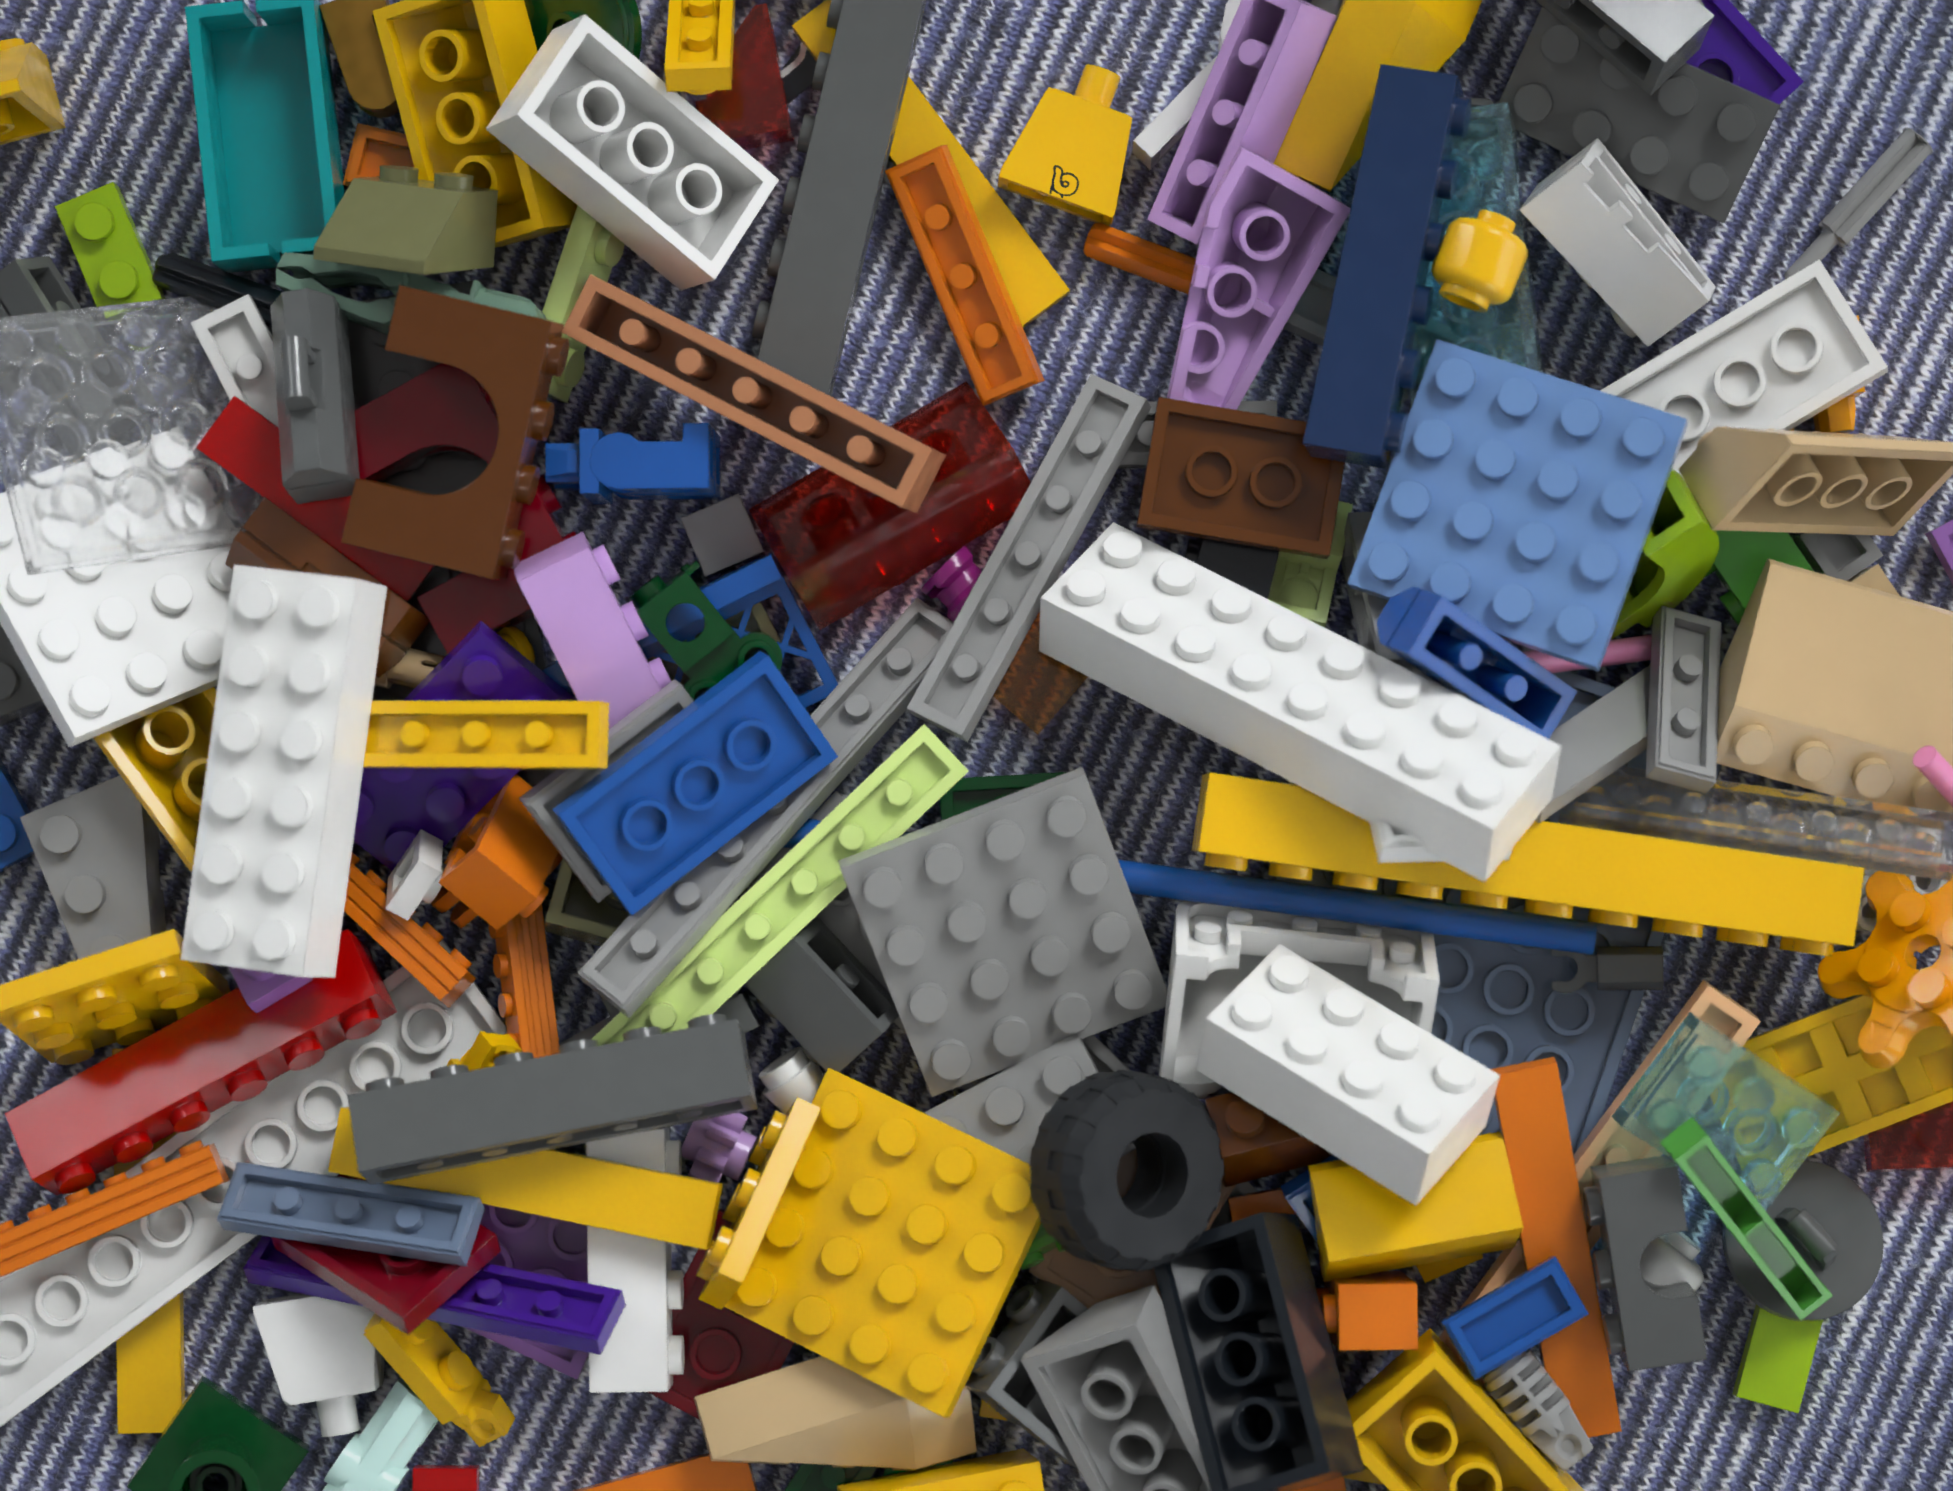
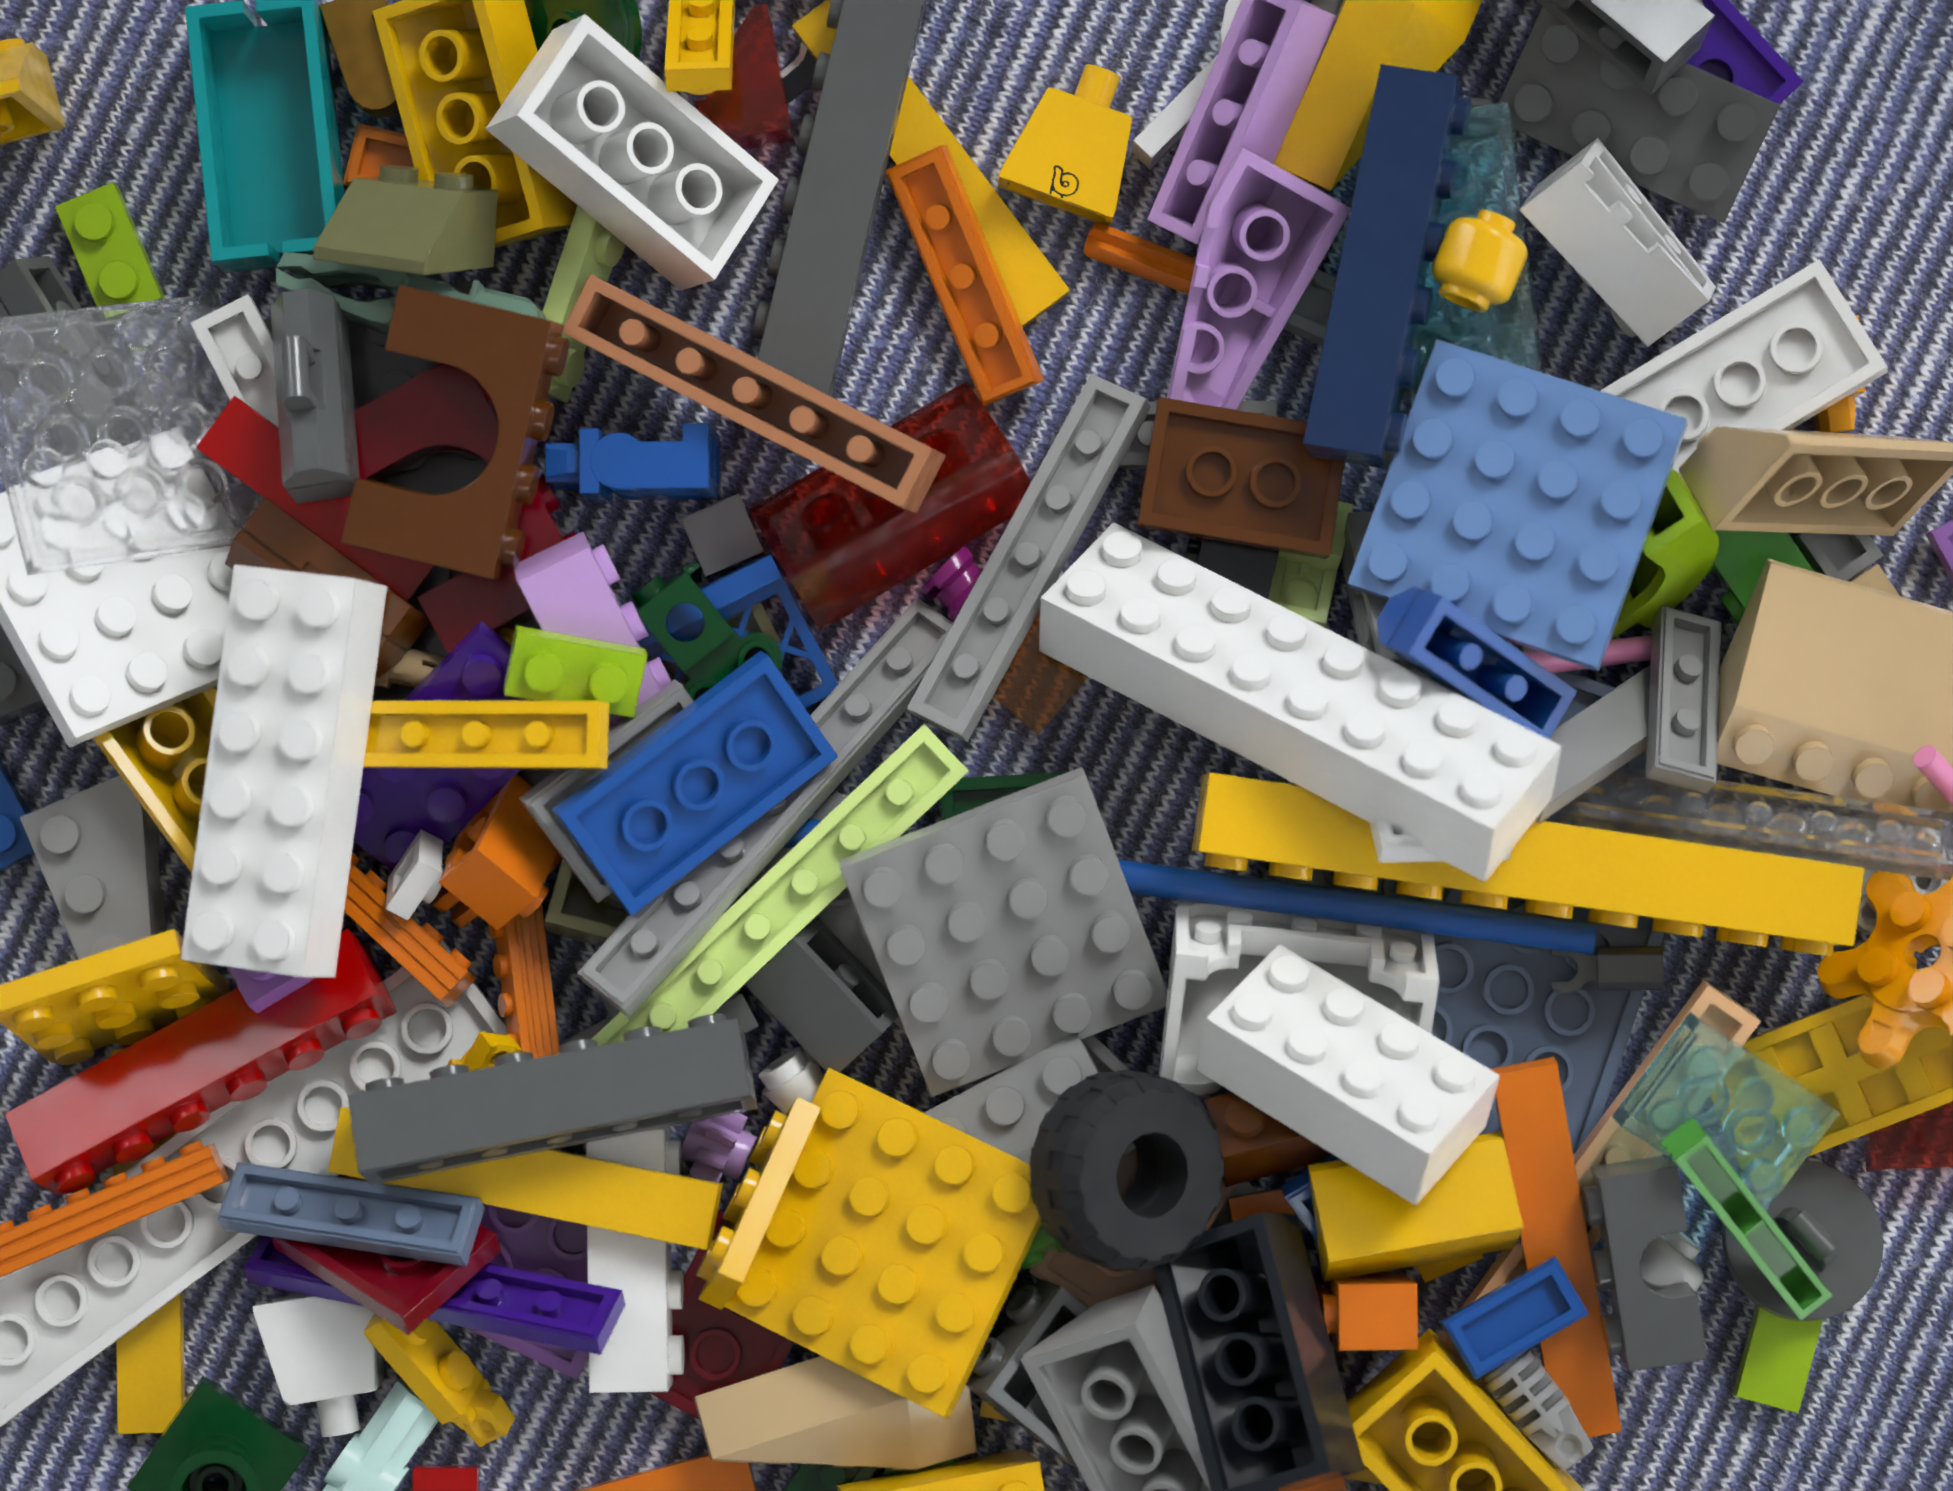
black axle [152,253,282,328] -> none
light grey axle [1784,127,1933,279] -> none
none -> lime plate [503,626,647,718]

